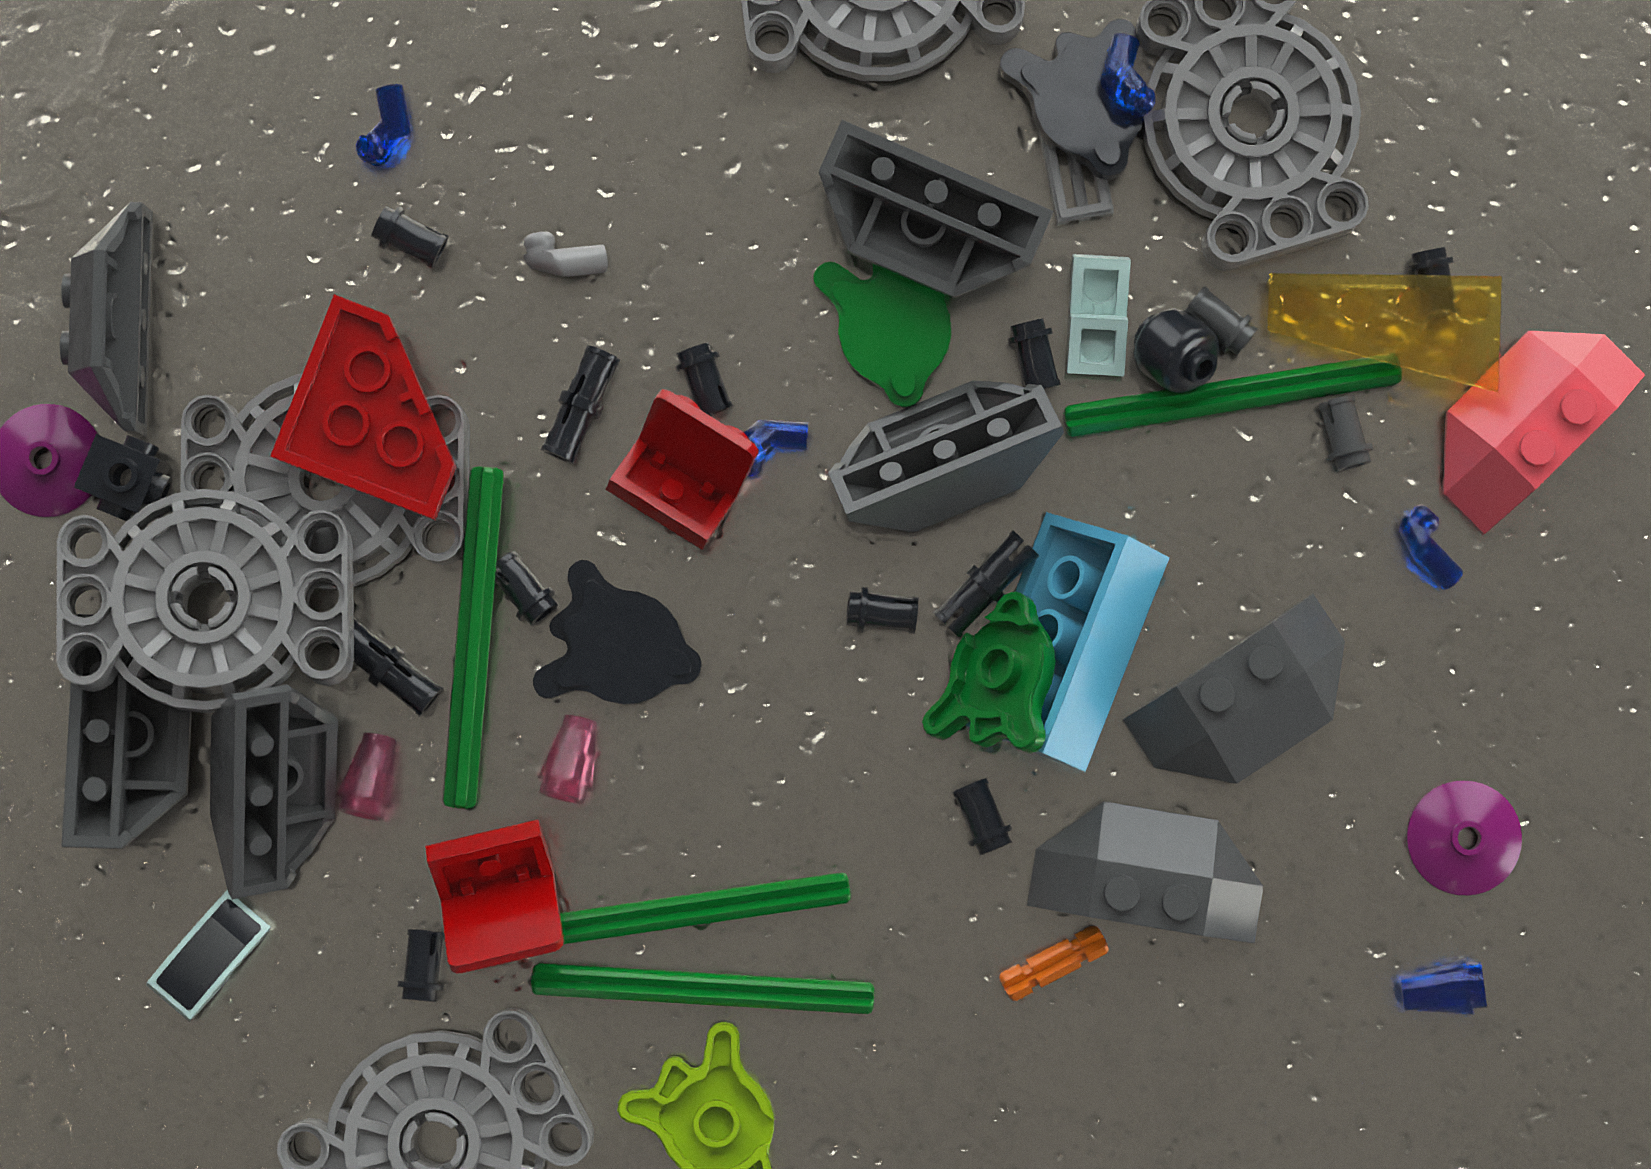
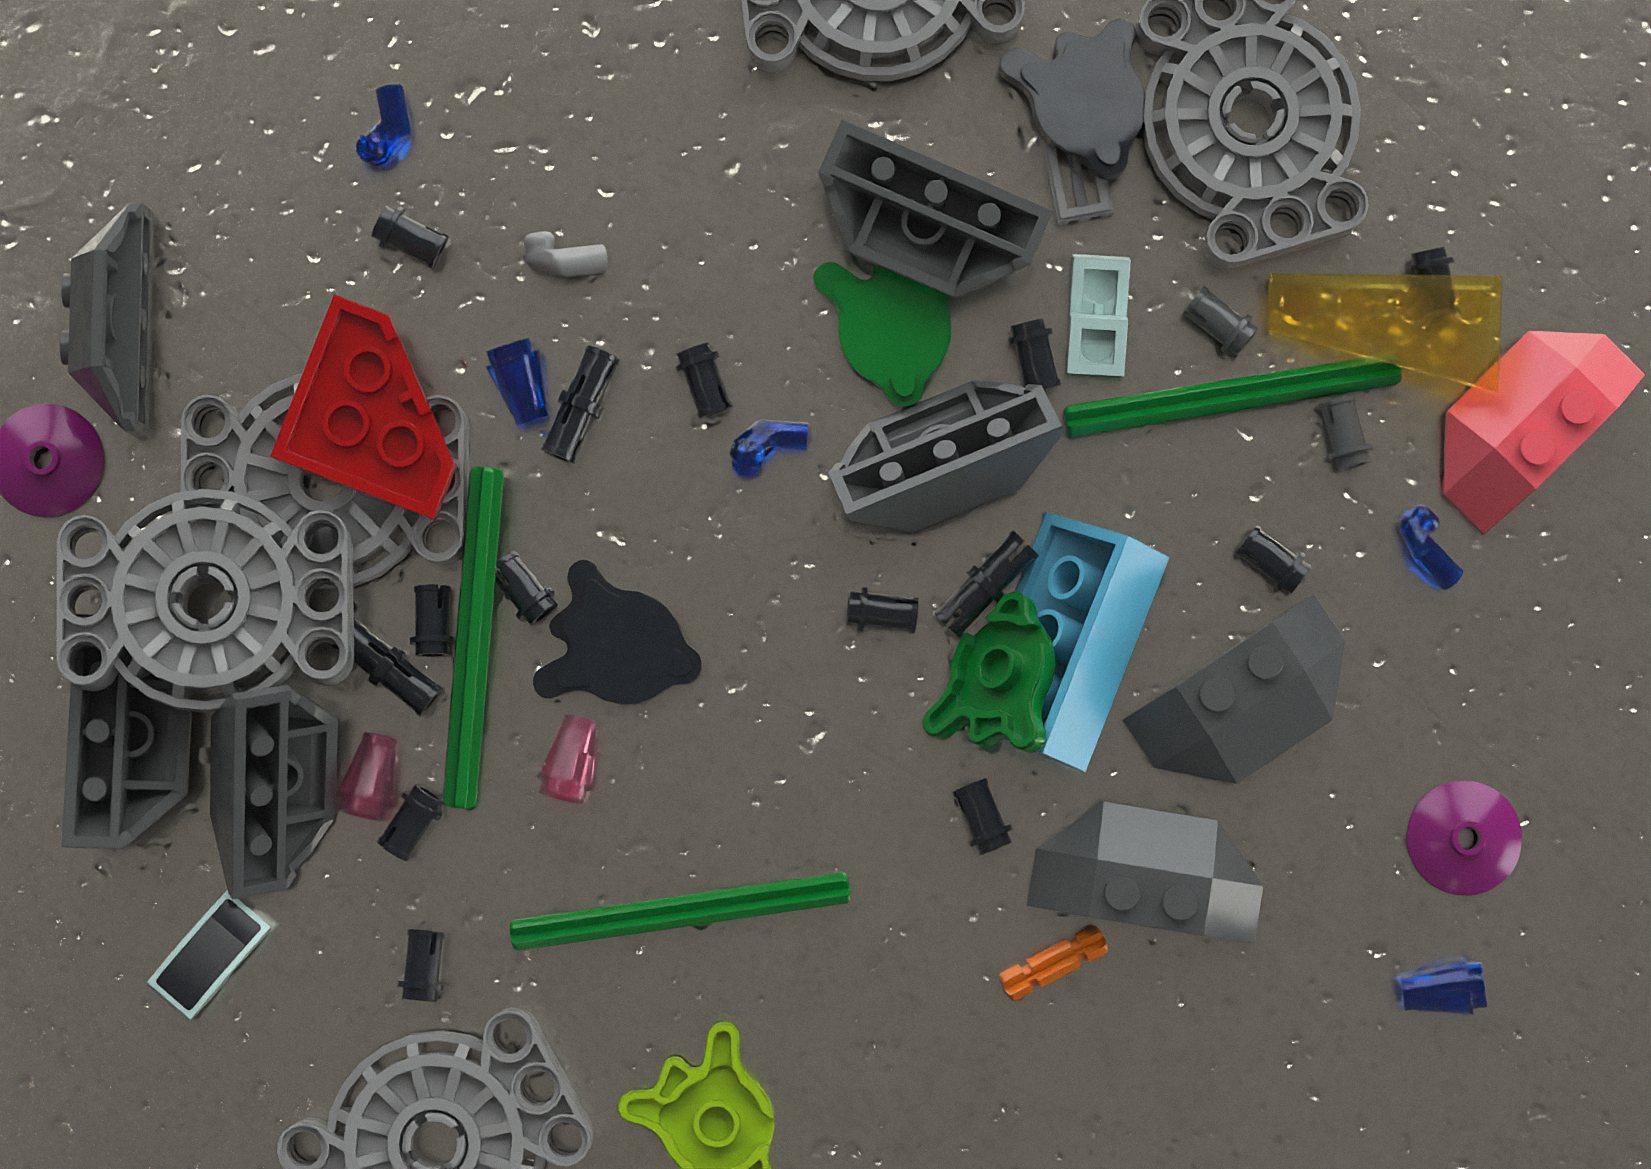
black brick [74,434,172,521] -> none
red bracket [425,820,564,974] -> none
green axle [531,963,875,1014] -> none
red bracket [606,389,759,550] -> none
clear blue arm [1100,33,1156,116] -> none
black head [1134,308,1220,394] -> none
none -> black pin [377,784,444,861]
none -> black pin [410,584,456,657]
none -> clear blue cone [485,337,549,426]
none -> black pin [1235,525,1312,594]

